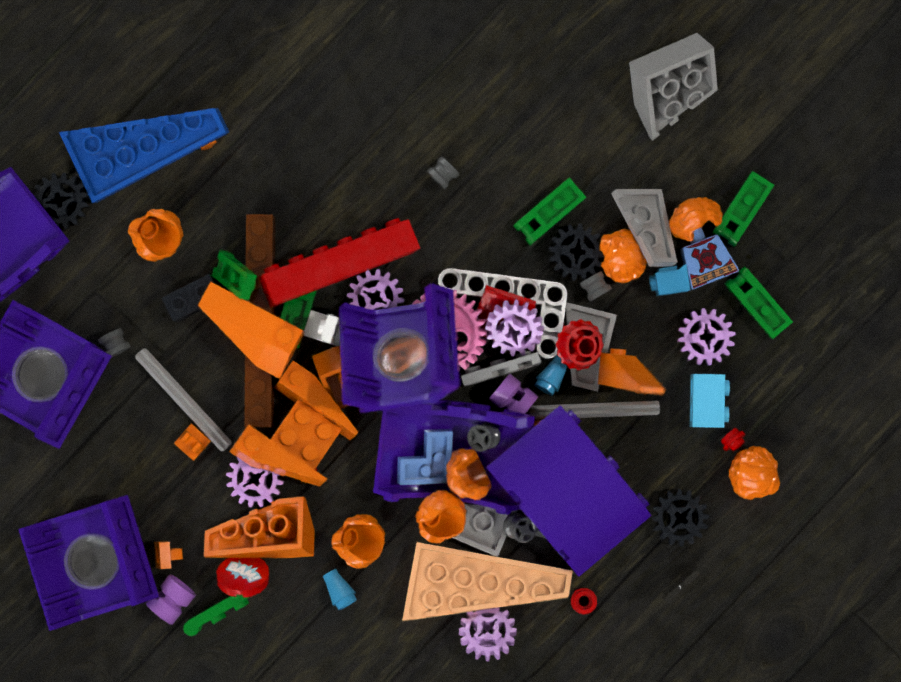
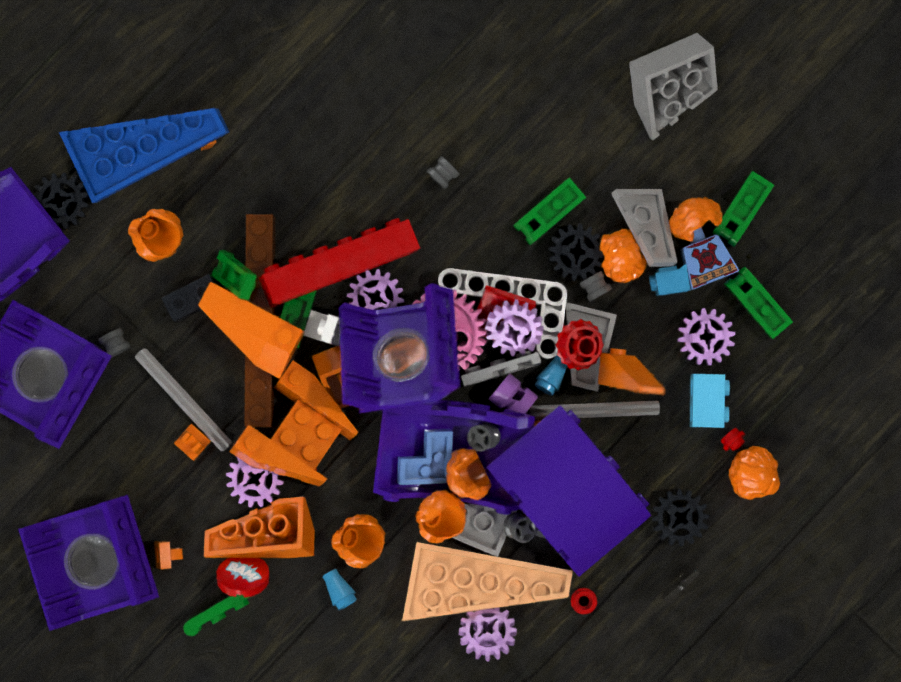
medium lavender wheel [146,574,196,625] -> none

